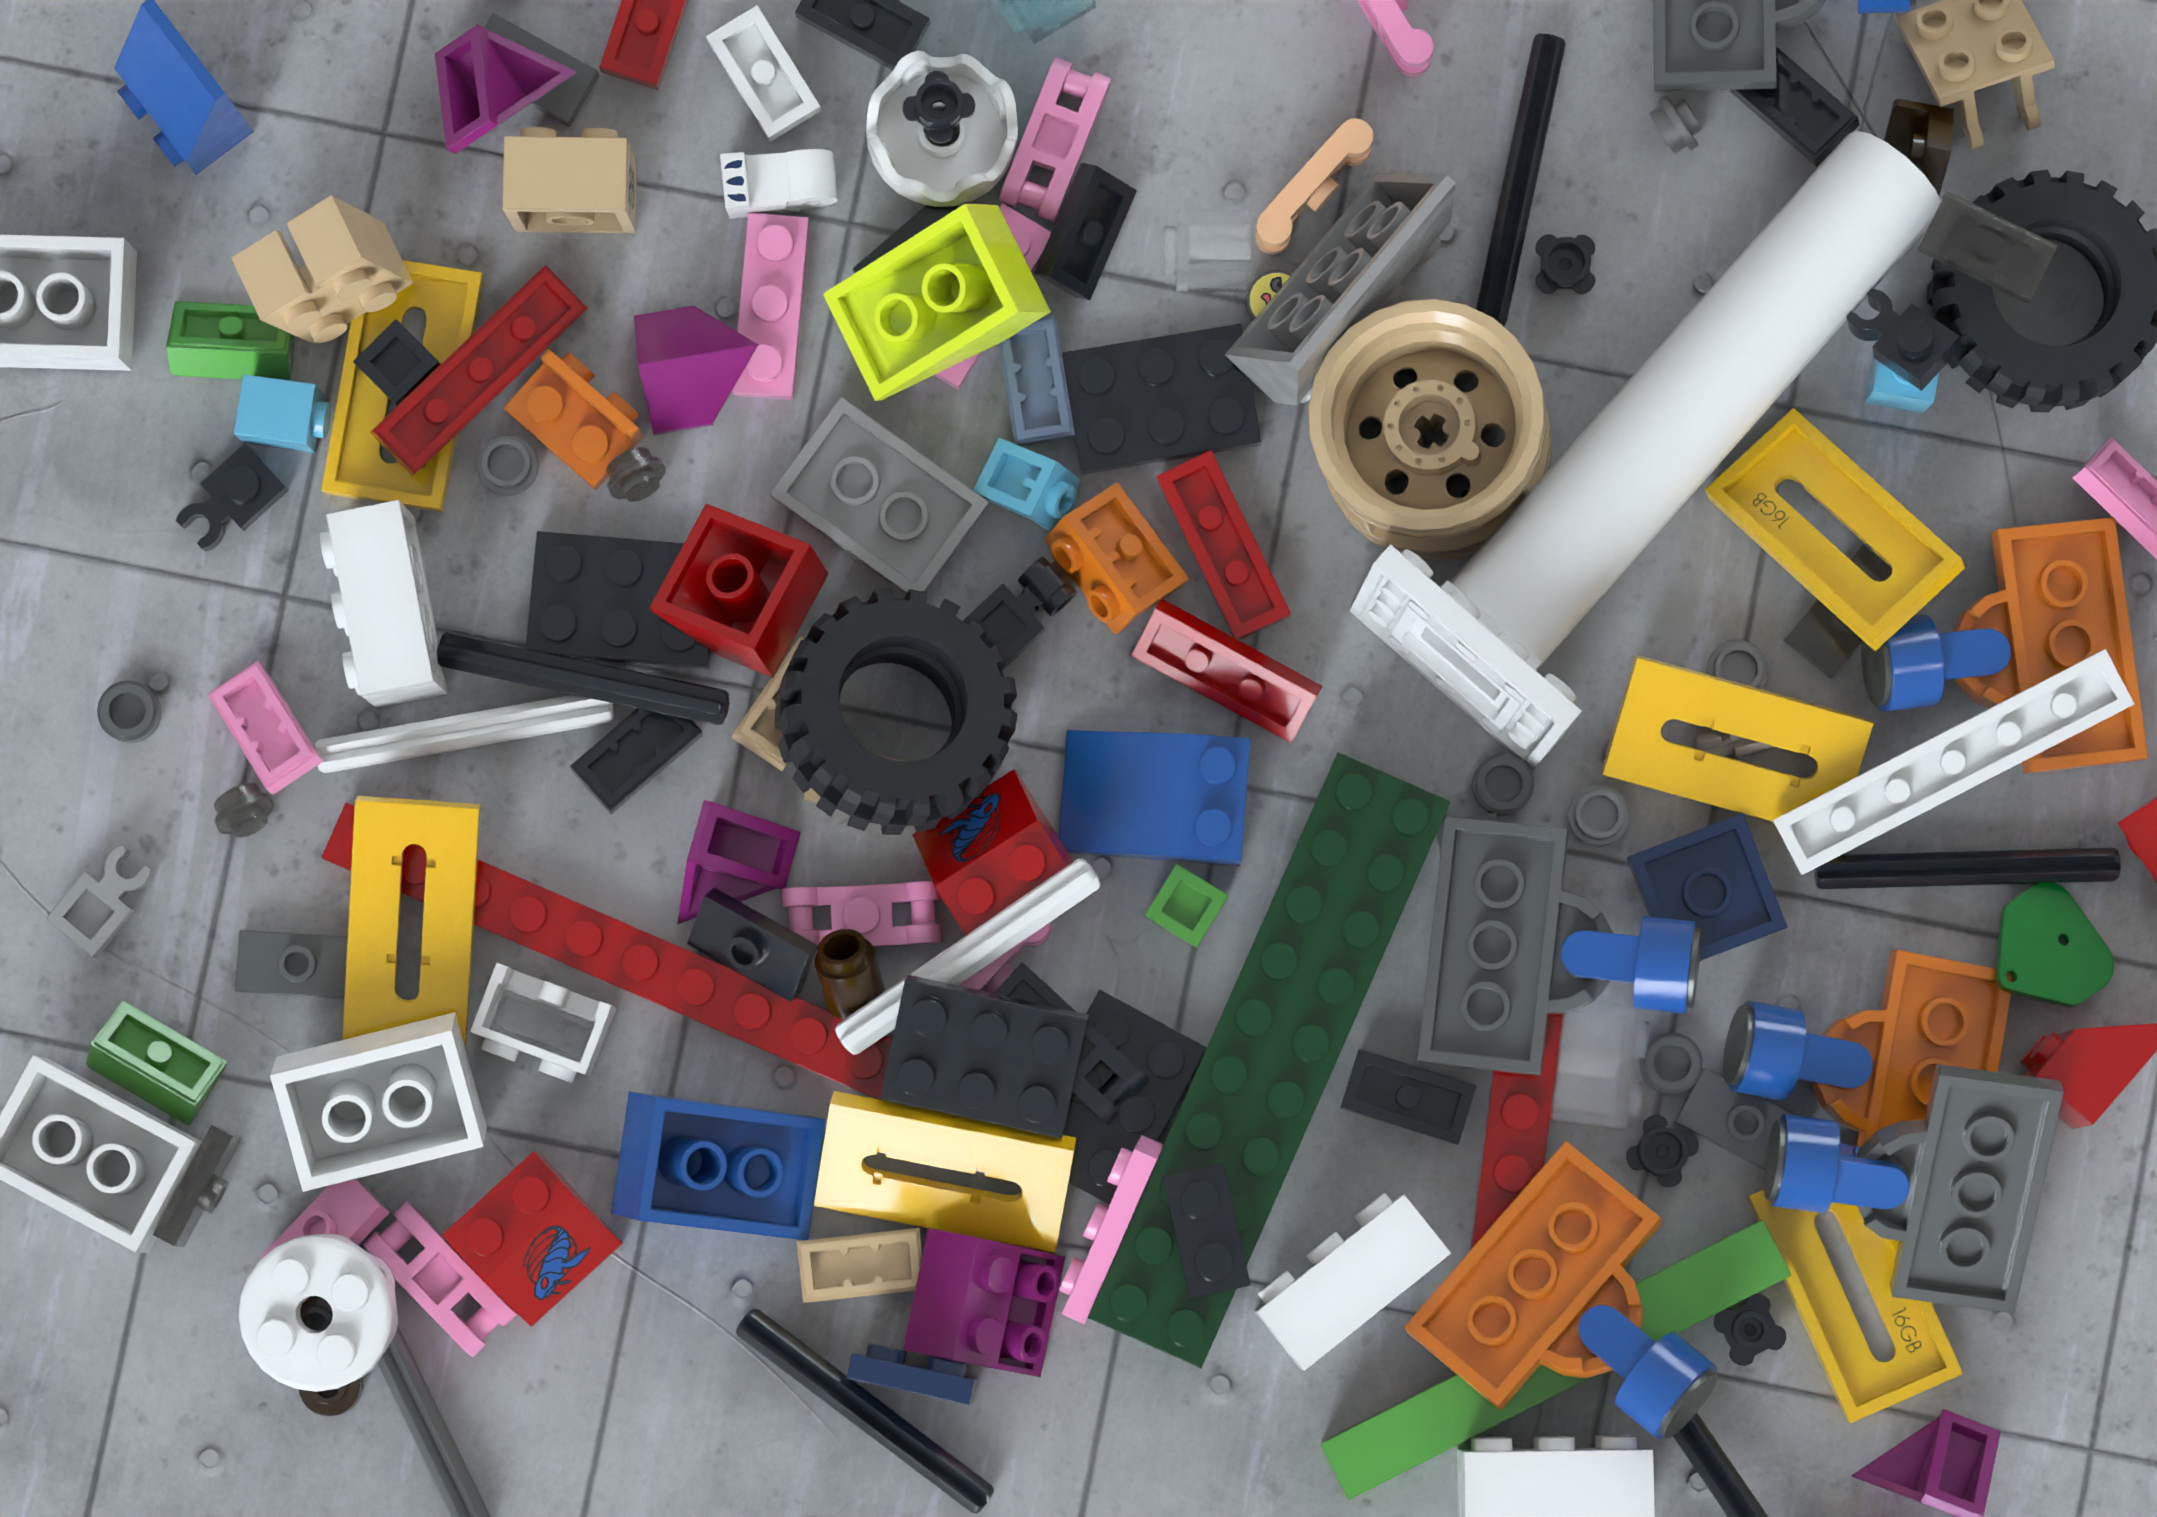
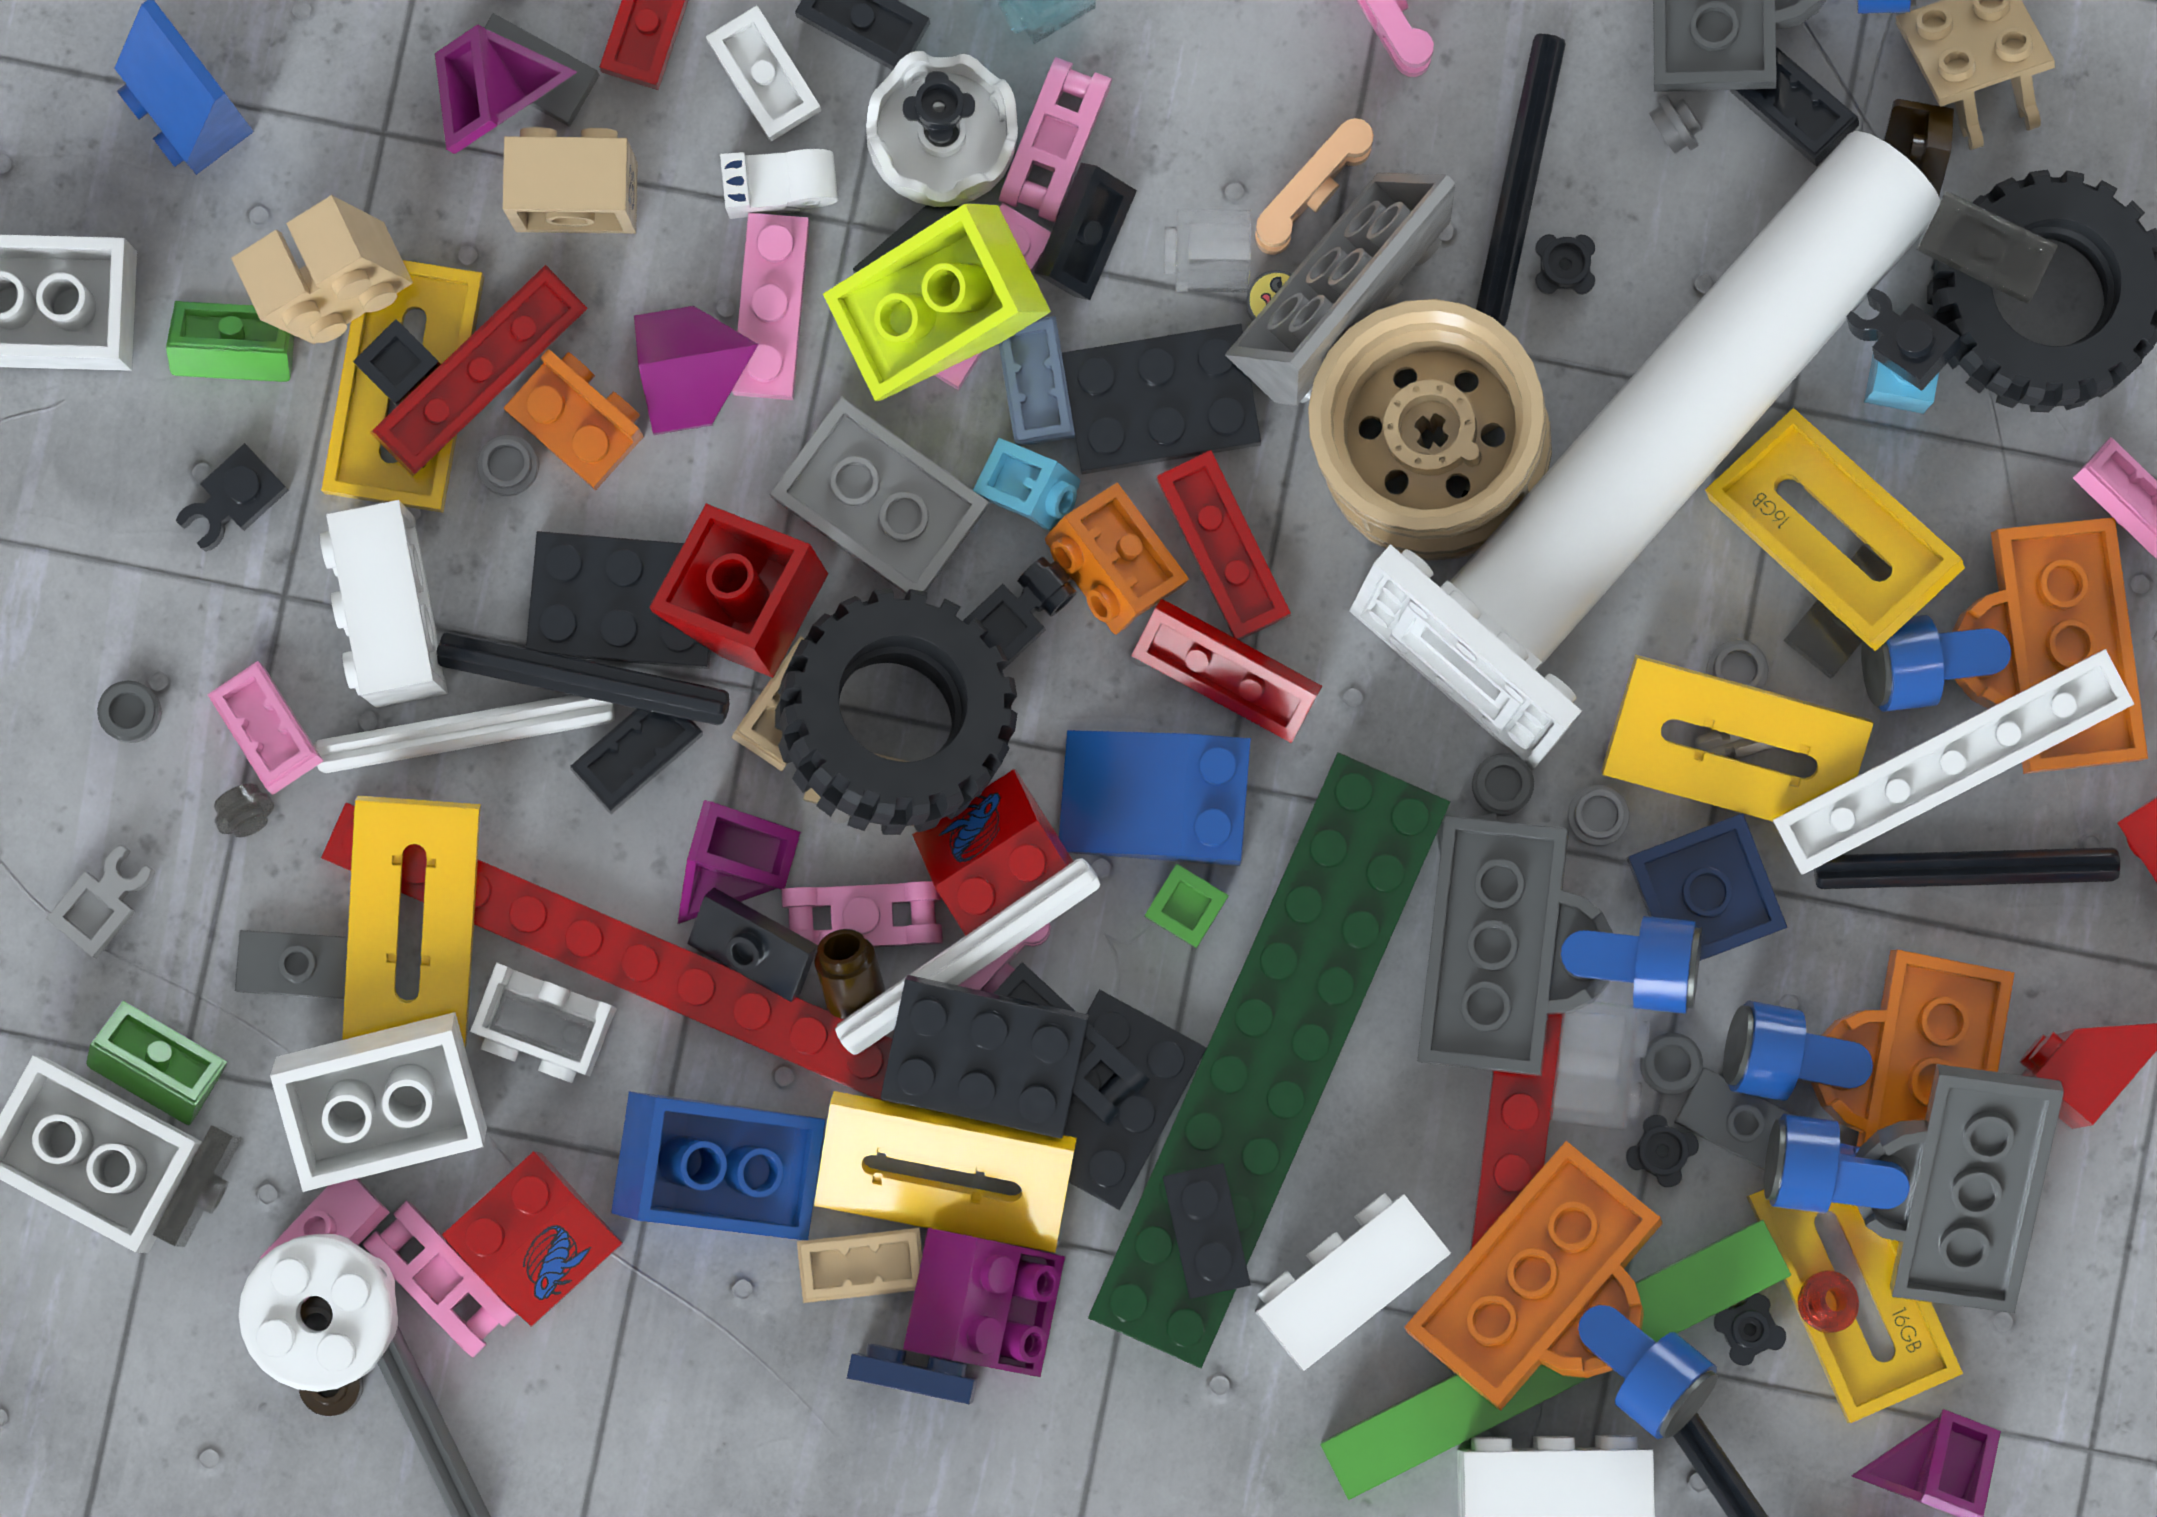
medium azure brick [234,374,331,453] -> none
clear smoke plate [606,447,666,502] -> none
black axle [736,1309,994,1514] -> none
bright pink plate [1059,1135,1164,1324] -> none
black plate [1340,1049,1477,1145] -> none
green piece [1995,882,2114,1007] -> none
none -> clear red plate [1798,1270,1859,1333]

